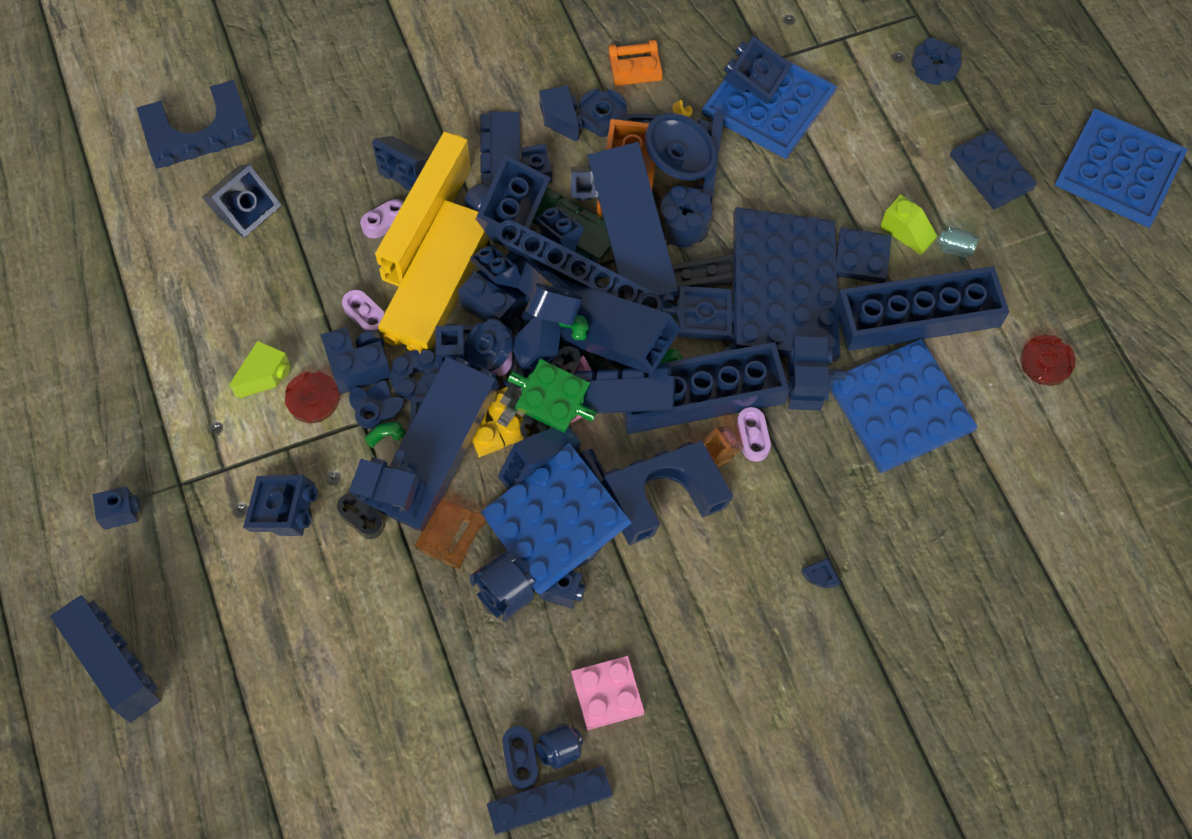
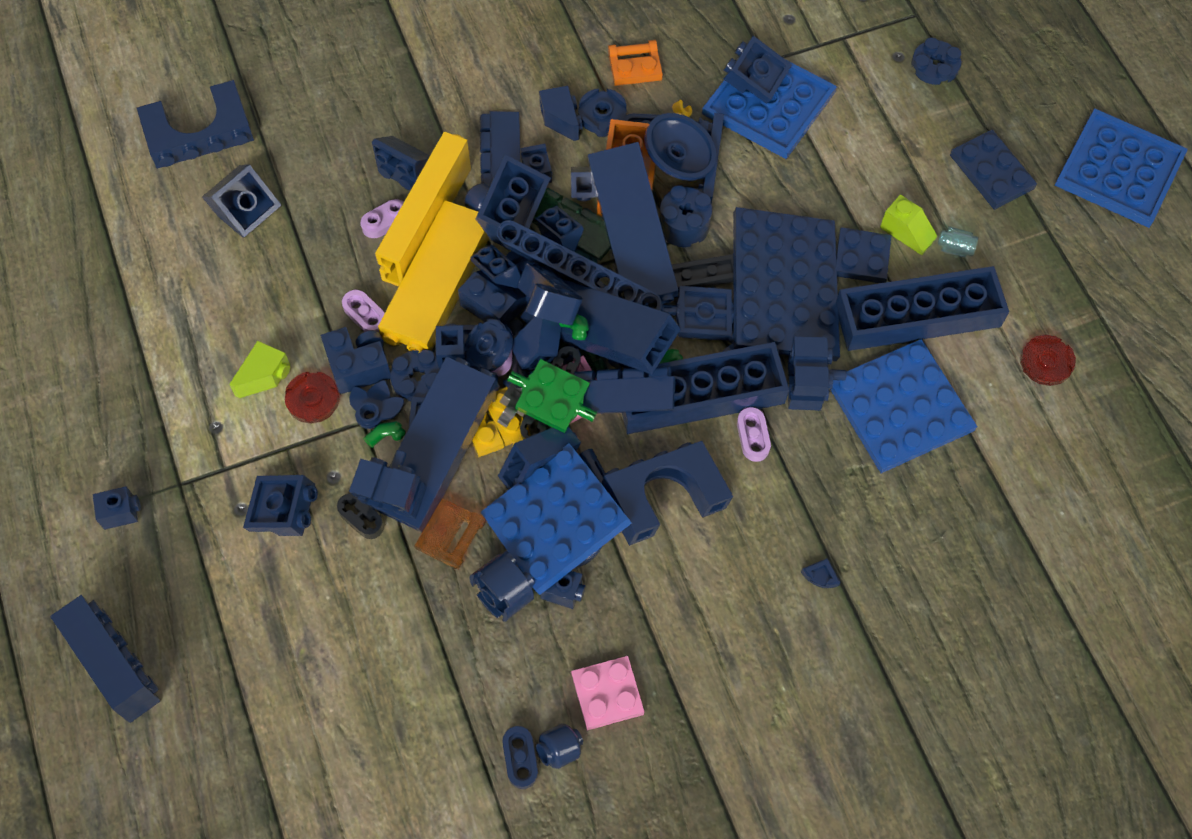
dark blue plate [487,766,613,835] -> none
clear orange plate [703,426,744,466] -> none

